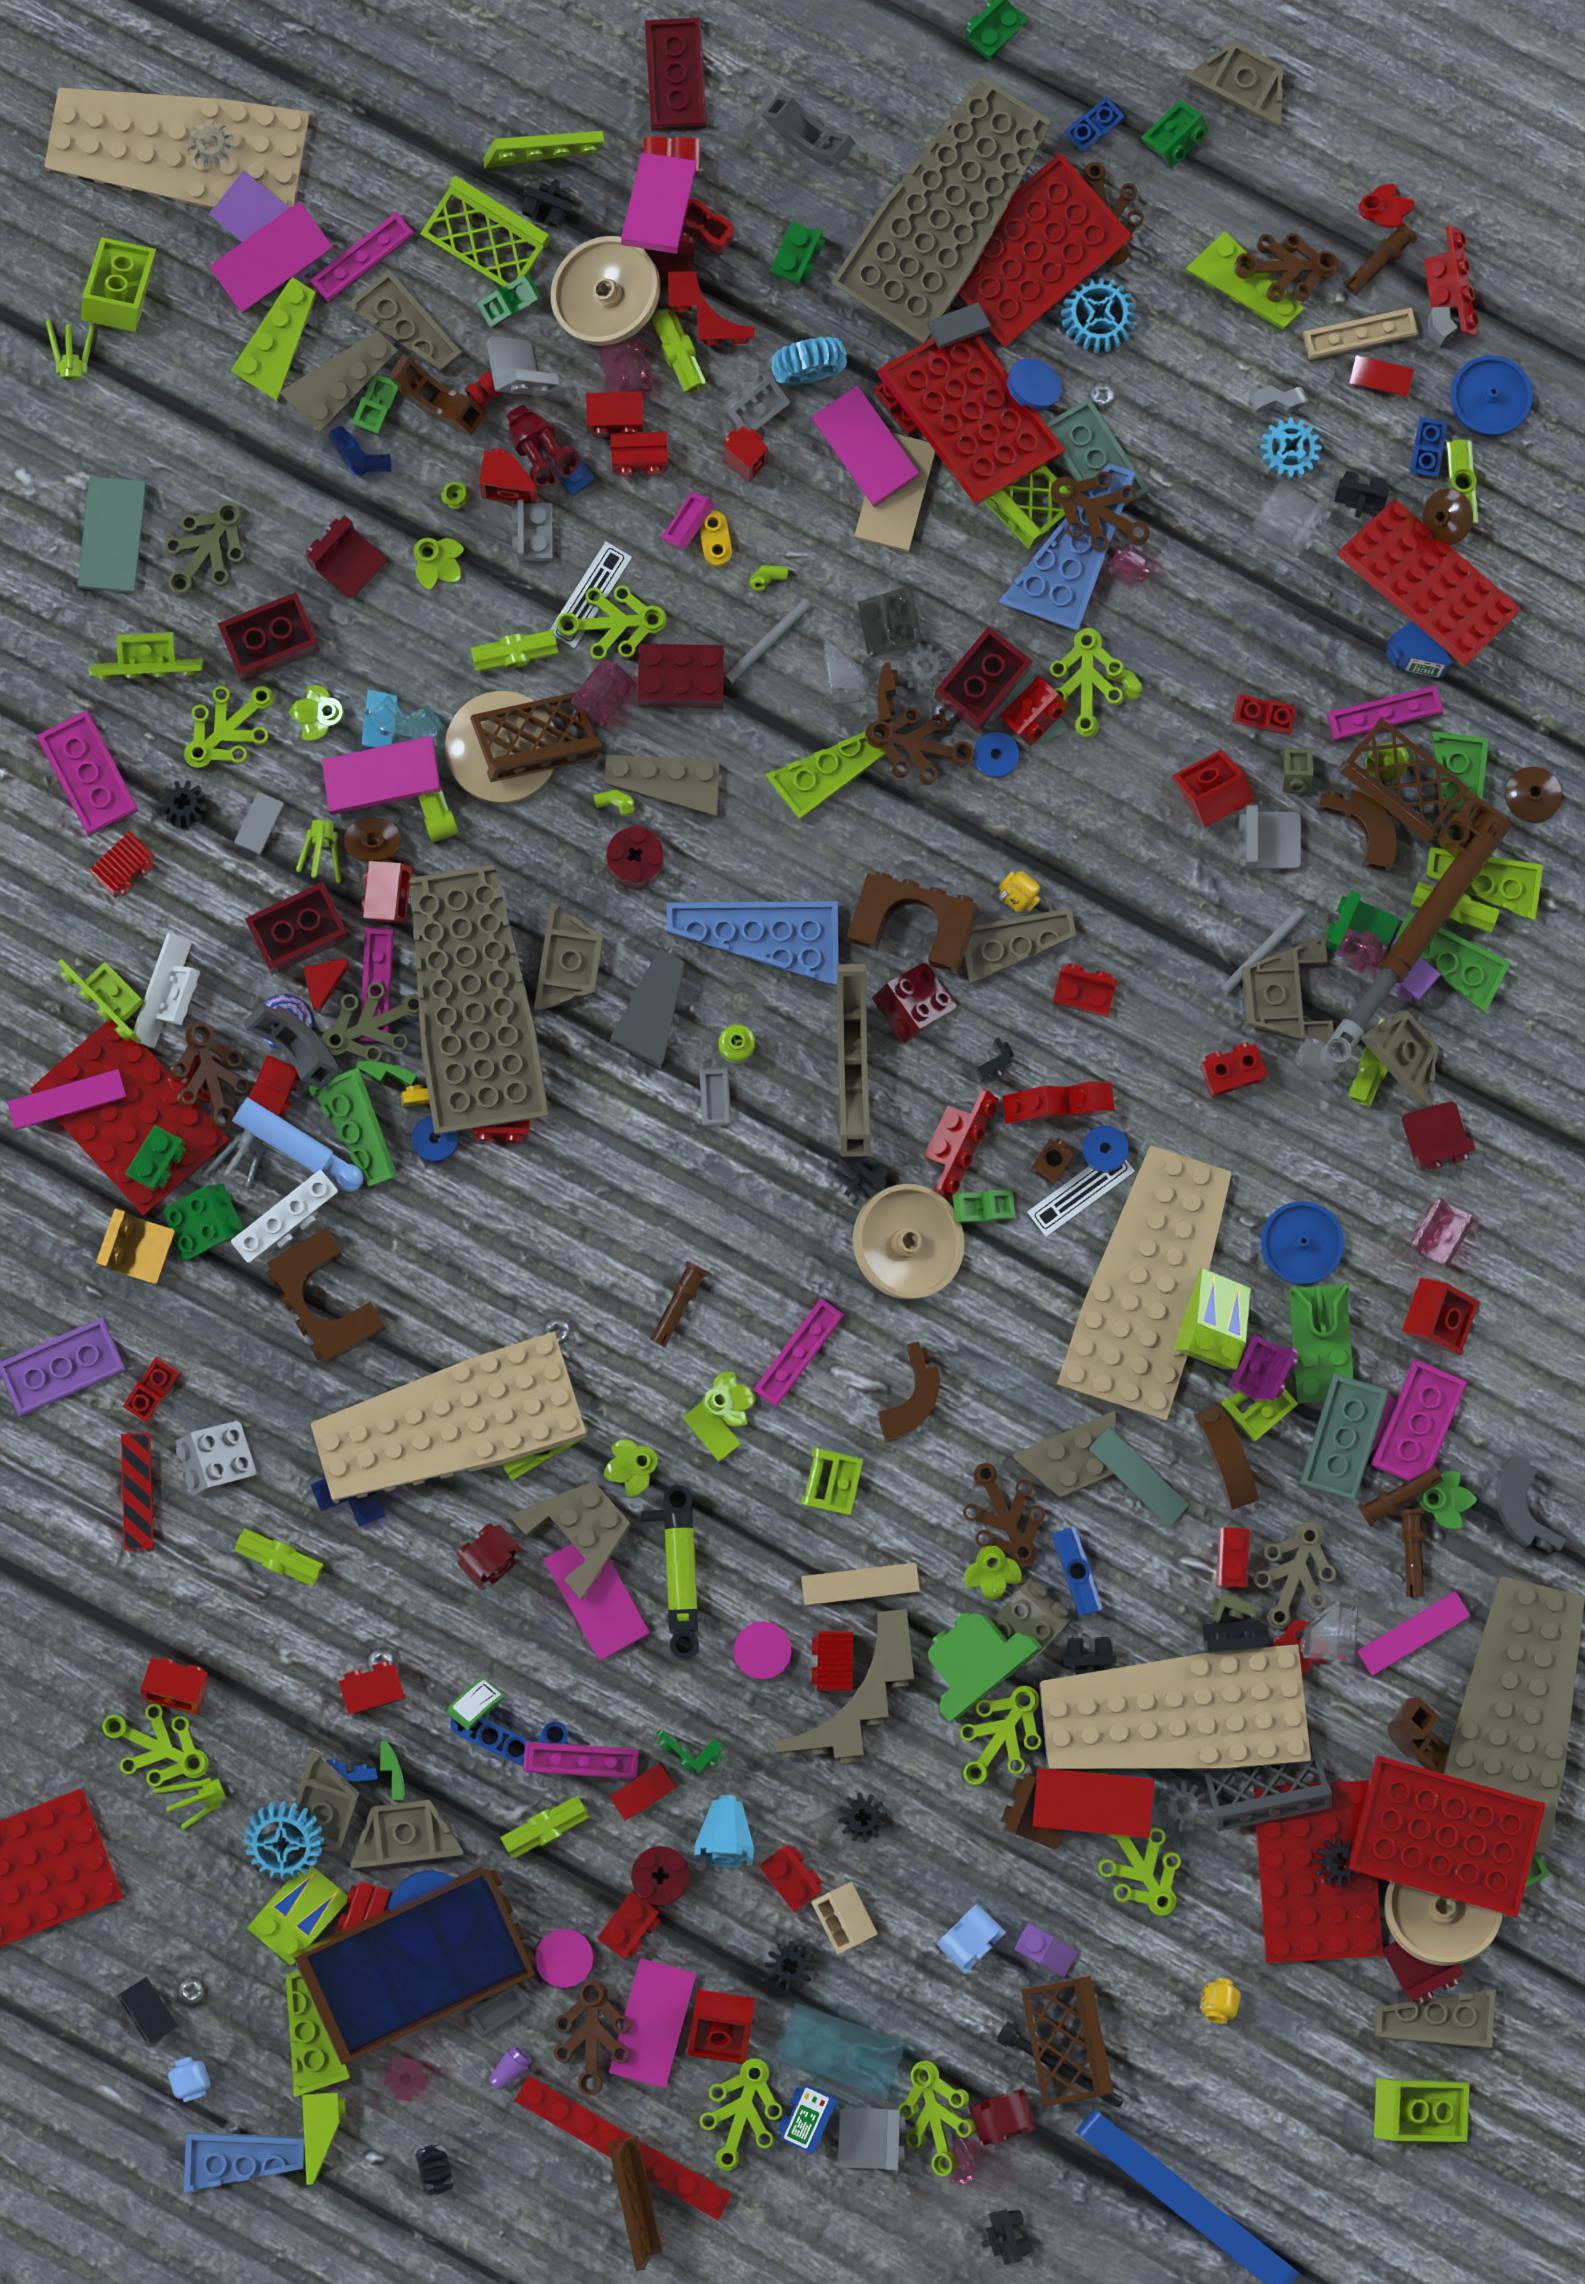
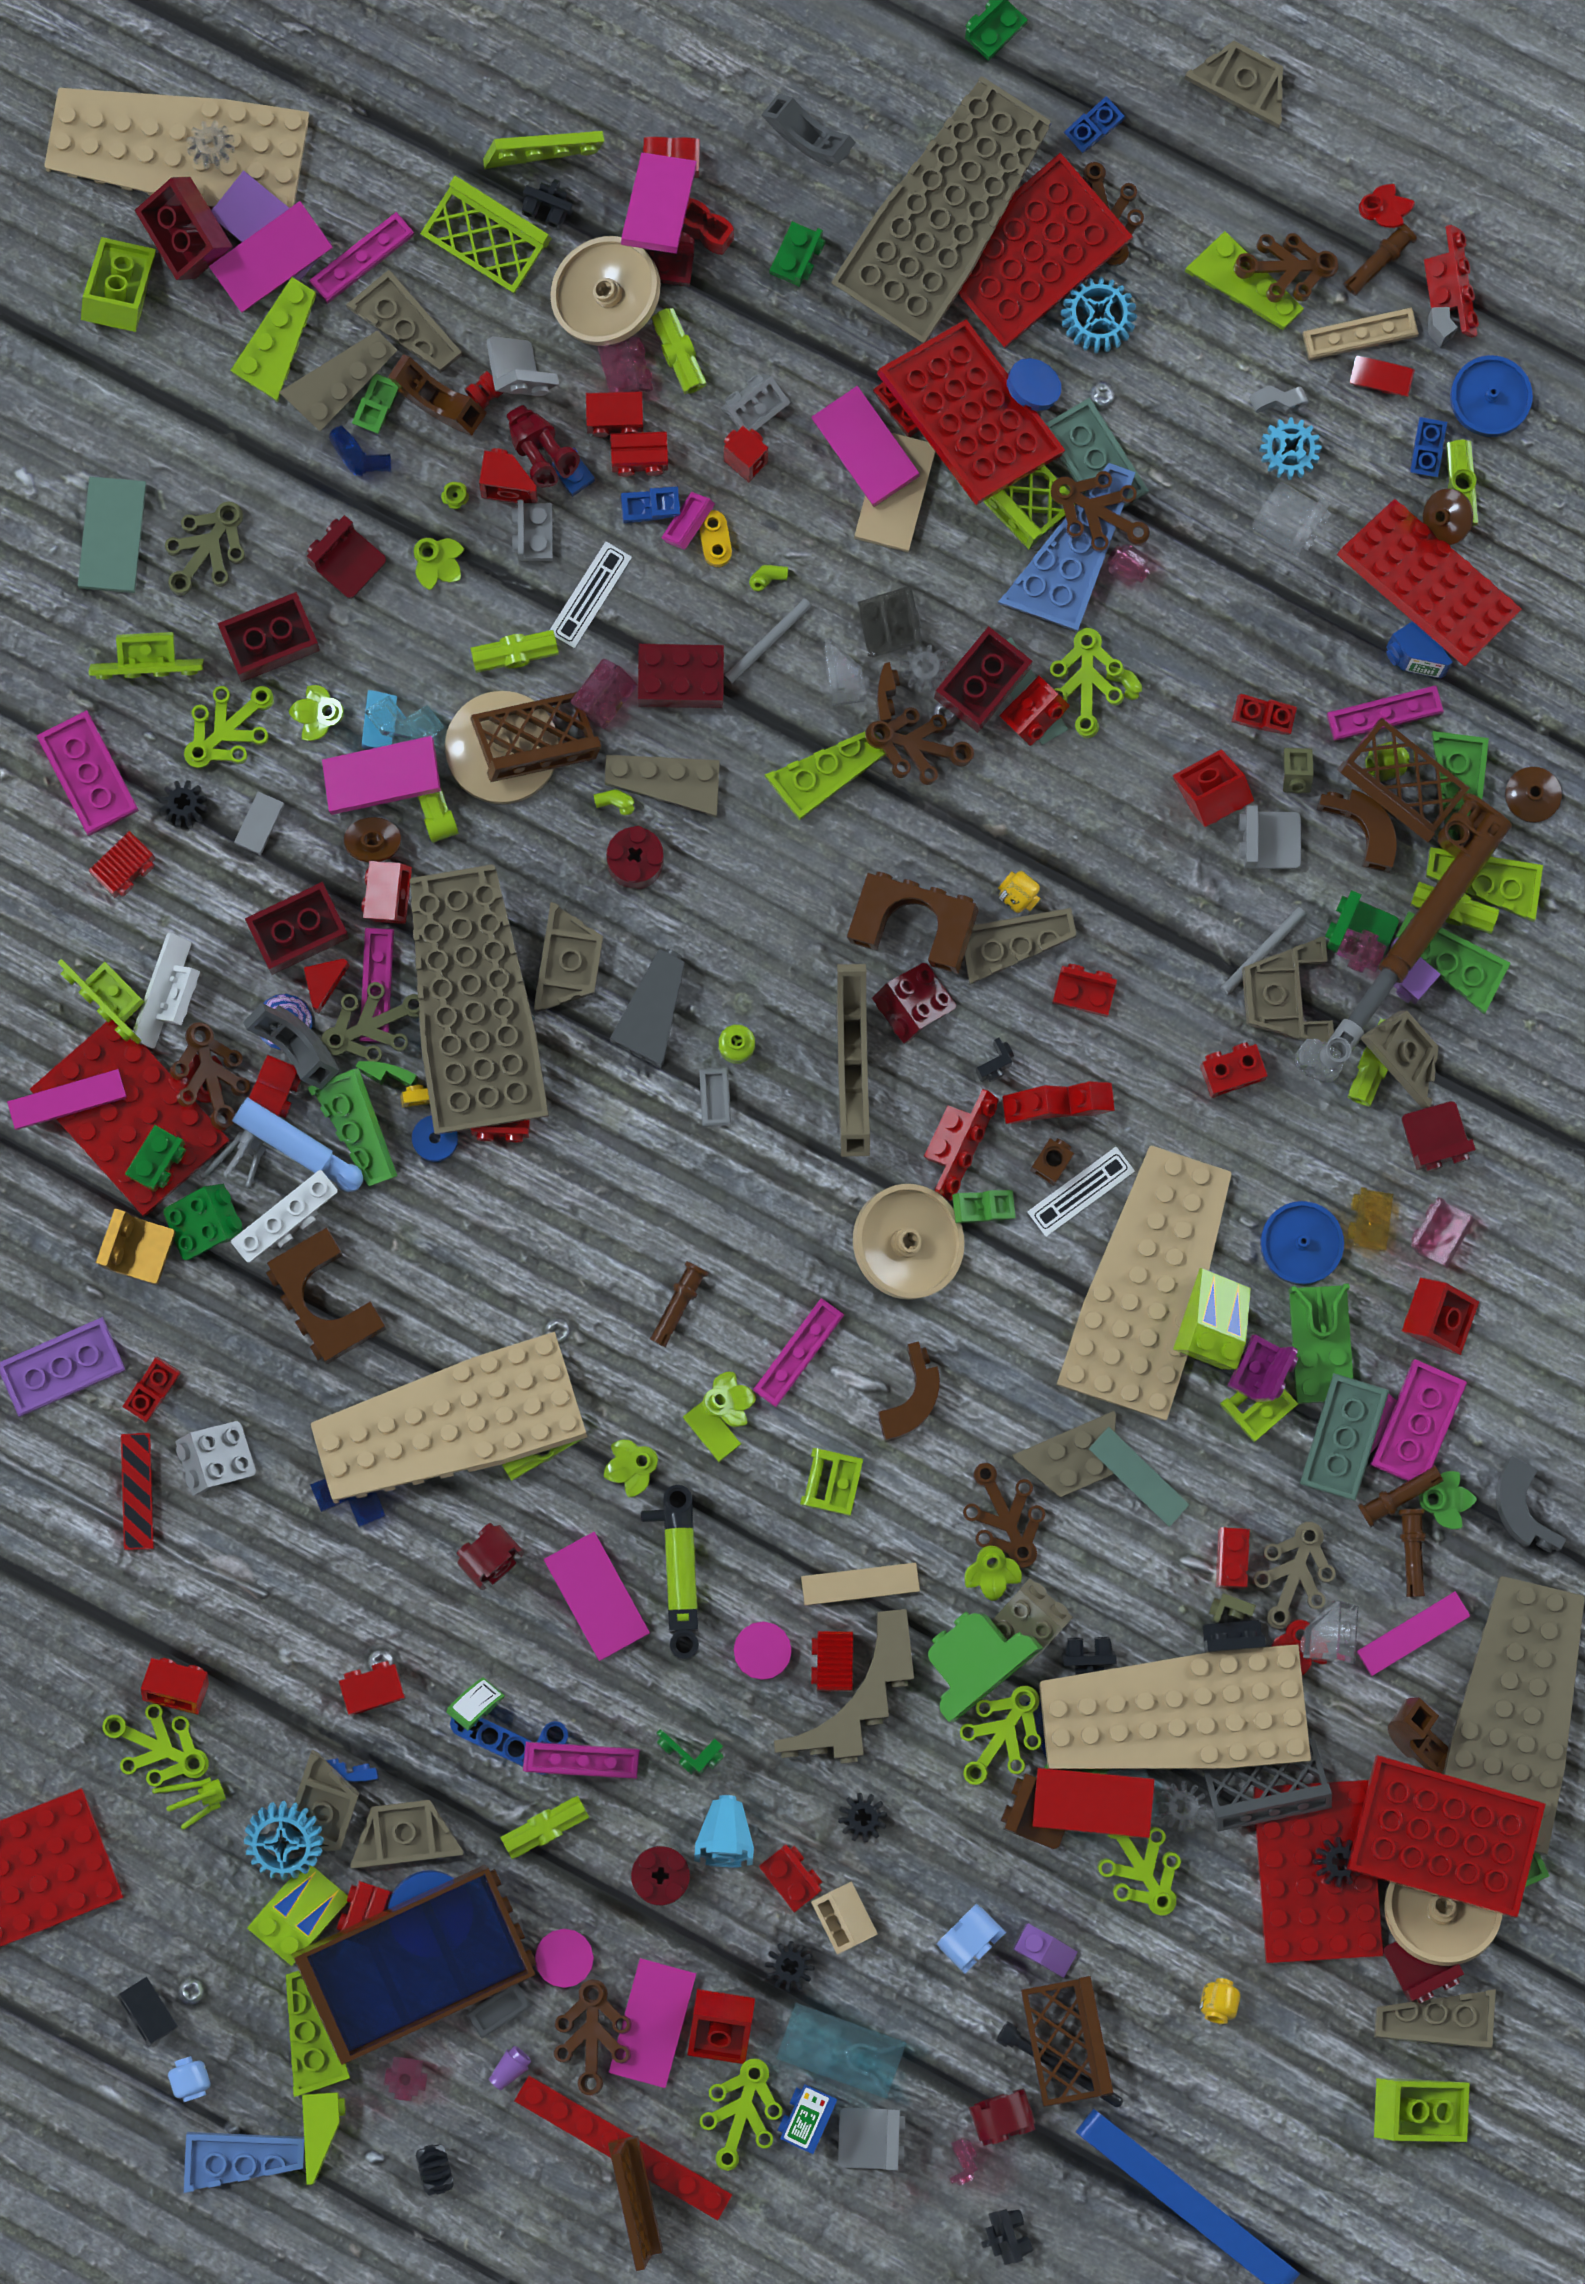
lime plant [46,319,95,381] -> none
lime piece [234,1528,324,1587] -> none
lime plant [296,820,342,884] -> none
bright green slope [380,1741,405,1801] -> none
green slope [477,273,542,327] -> none
dark tan wing [509,1481,631,1601] -> none
lime plant [557,585,667,661] -> none
red bracket [596,1891,661,1960] -> none
red slope [609,1762,677,1821] -> none
dark red tile [645,17,707,130] -> none
medium blue wing [667,901,839,987] -> none
red arch [668,271,754,345] -> none
medium azure gear [771,337,847,386] -> none
black hips [834,1156,889,1197] -> none
lime plant [899,2061,976,2176] -> none
dark grey tile [927,302,990,349] -> none
blue piece [973,732,1019,779] -> none
blue piece [1051,1526,1103,1617] -> none
blue piece [1082,1126,1128,1173] -> none
green bracket [1141,100,1209,169] -> none
reddish brown arch [1194,1404,1259,1510] -> none
black hips [1334,471,1390,518] -> none
none -> dark red brick [134,177,233,280]
none -> blue slope [621,486,680,523]
none -> clear yellow bracket [1347,1187,1393,1252]

